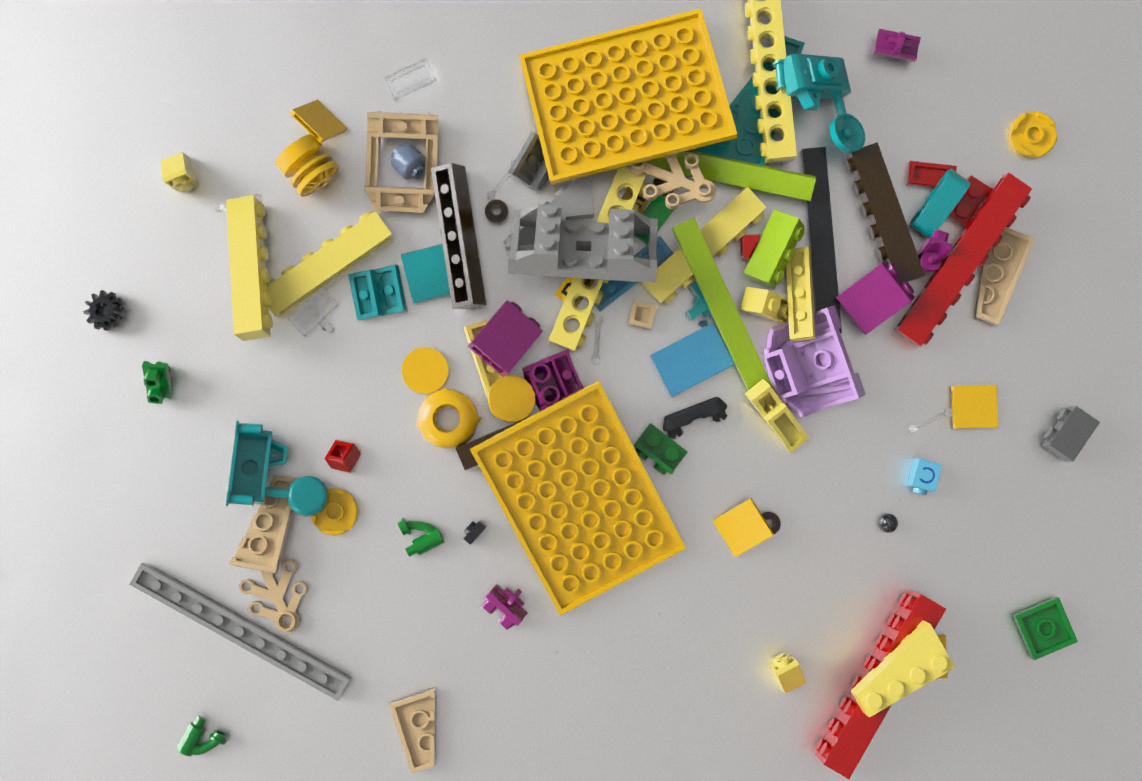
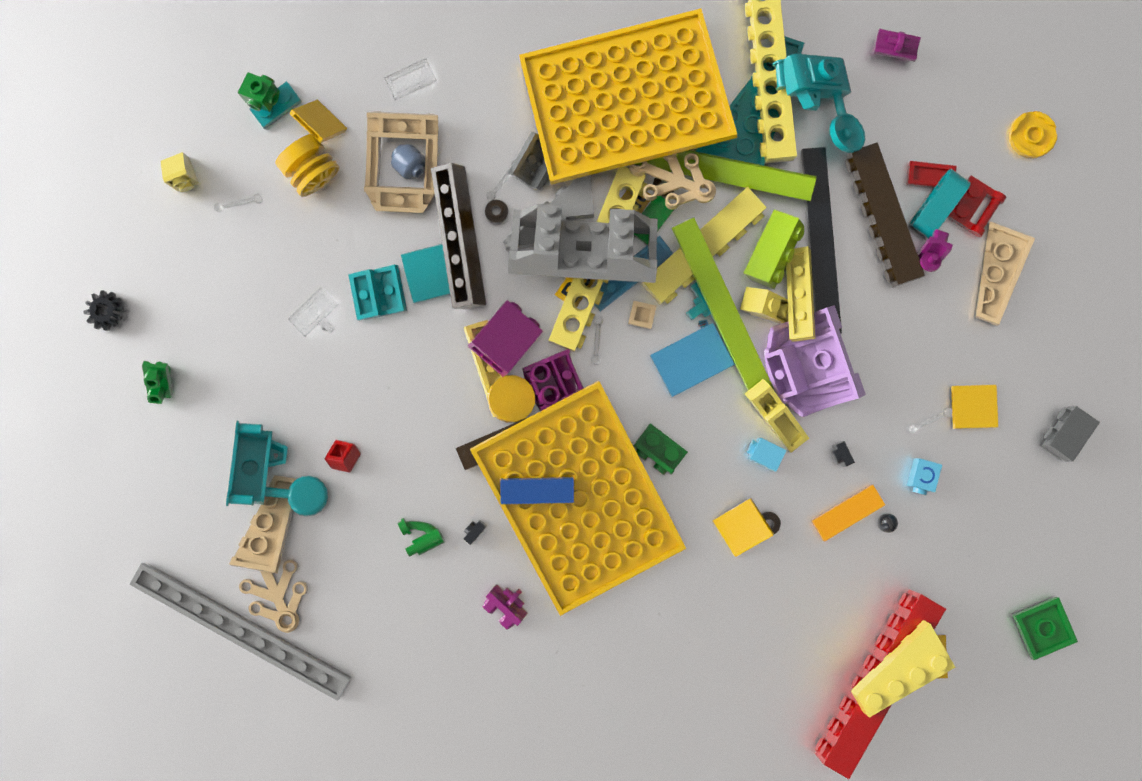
green plant [177,715,227,756] -> none
light yellow brick [226,195,273,341] -> none
light yellow brick [267,211,395,318] -> none
yellow tile [311,488,359,536] -> none
tan wing [389,688,435,774] -> none
yellow tile [401,347,449,394] -> none
yellow piece [416,388,482,449] -> none
black piece [663,397,727,439] -> none
red slope [740,234,761,262] -> none
light yellow slope [769,653,806,694] -> none
magenta brick [836,260,915,335] -> none
red brick [893,172,1032,346] -> none
none -> green brick [237,72,280,112]
none -> teal hinge [249,81,302,129]
none -> blue tile [500,477,574,504]
none -> medium azure brick [747,438,787,472]
none -> light orange tile [811,485,885,542]
none -> black plate [831,441,855,467]

